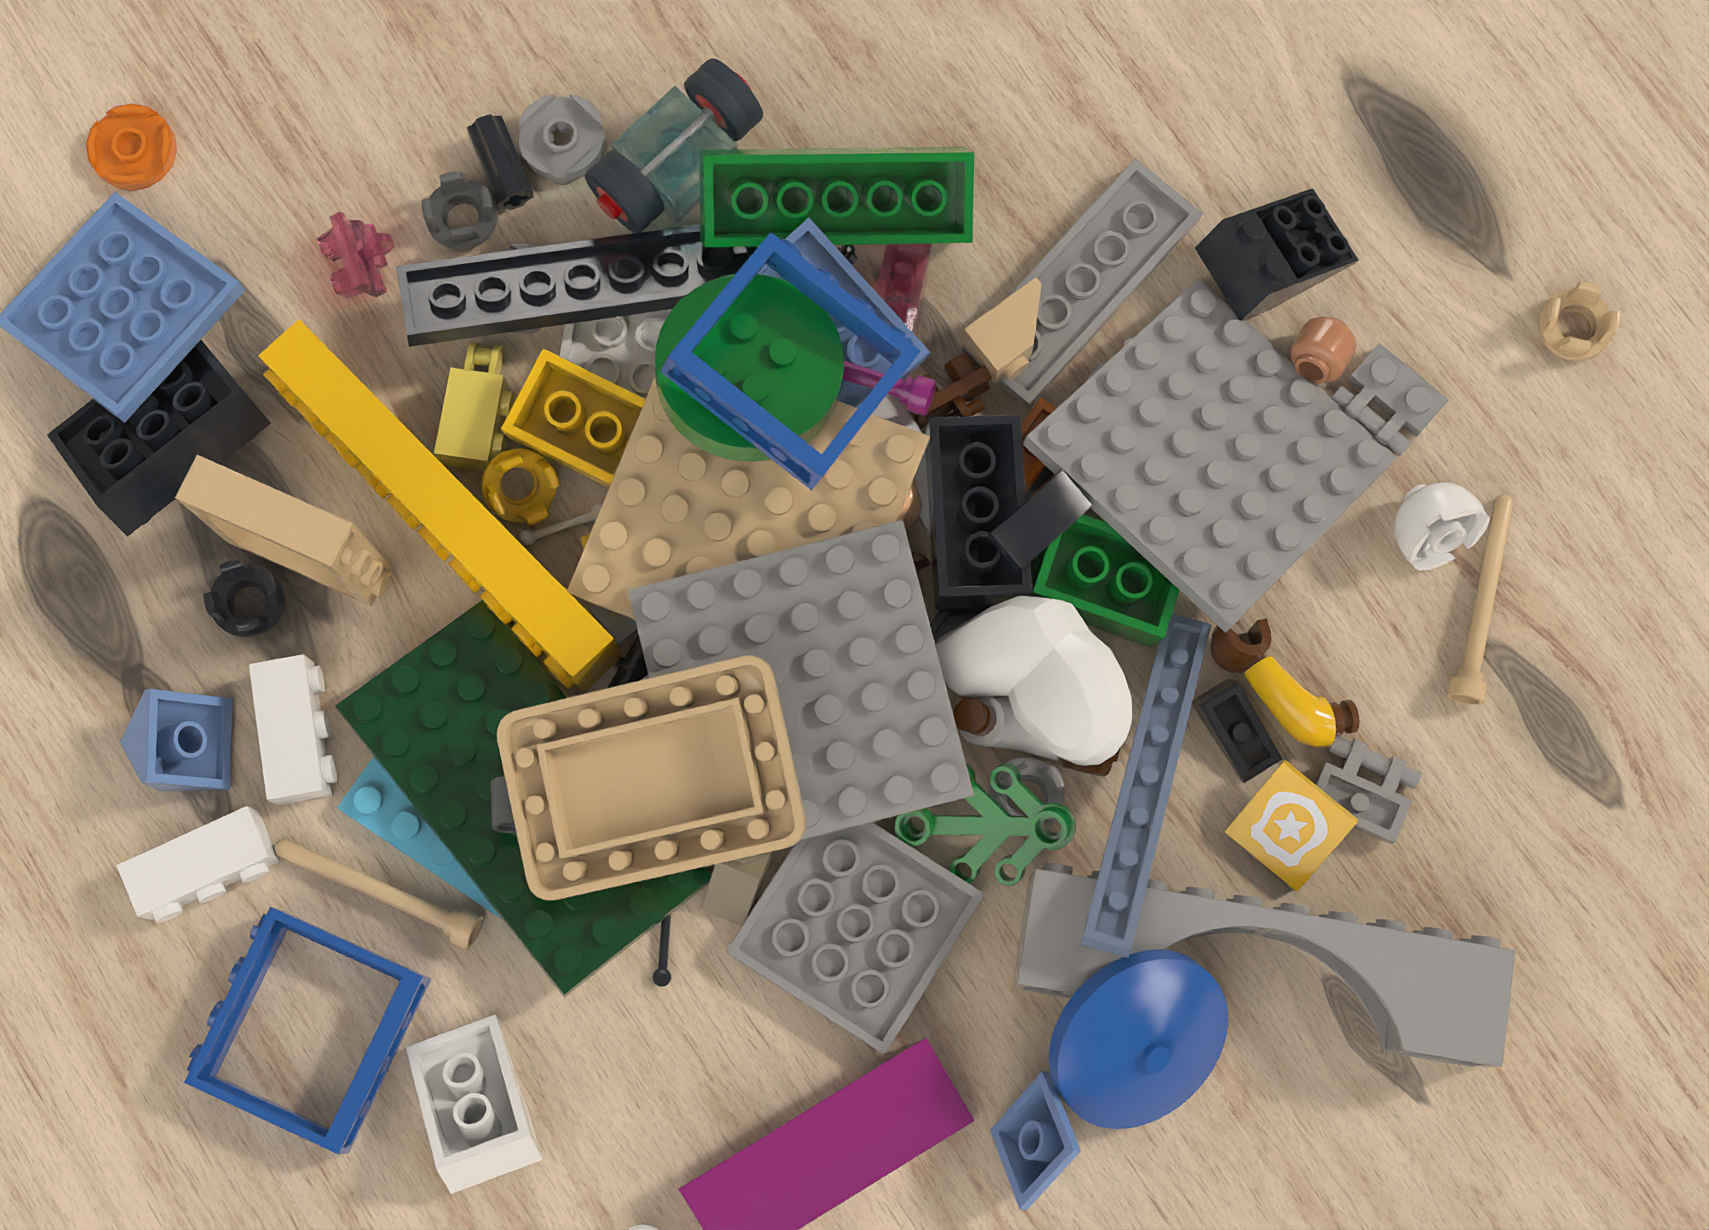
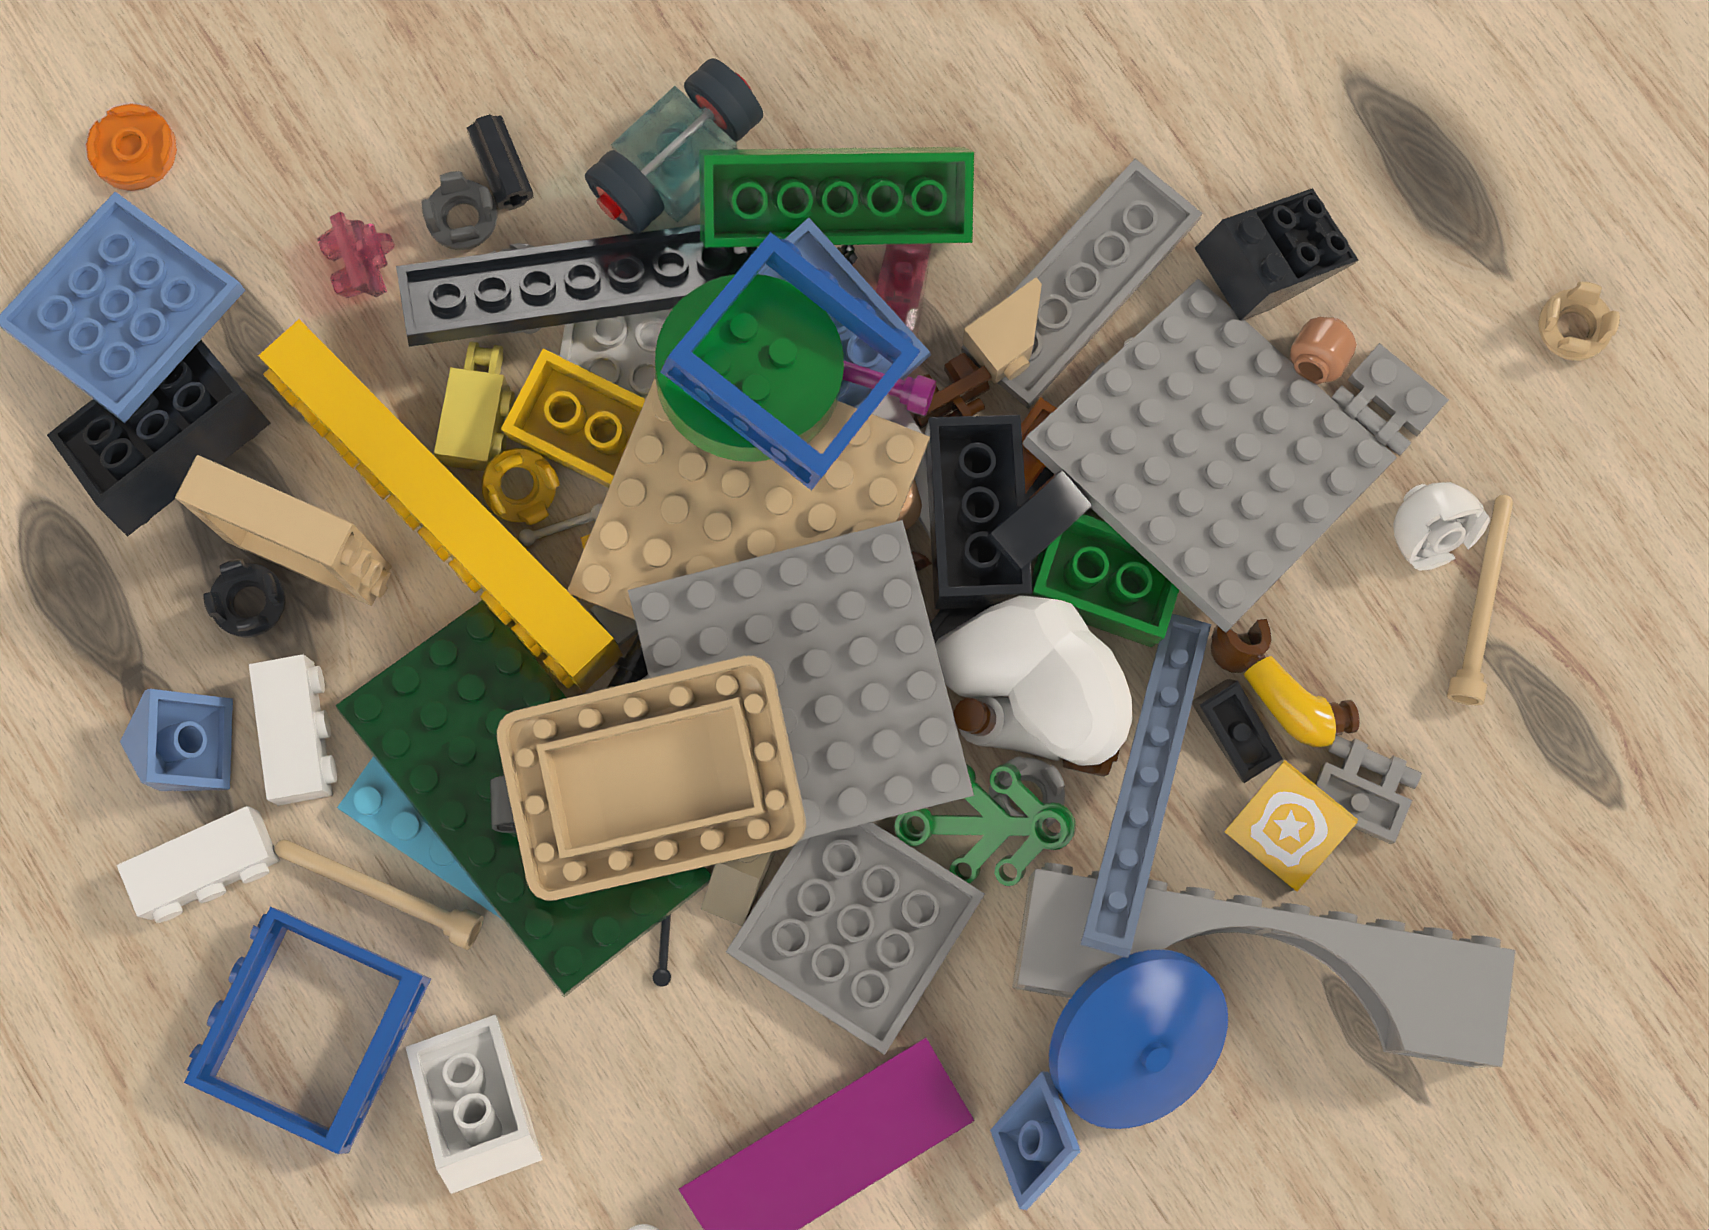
light grey plate [518,94,607,185] -> none

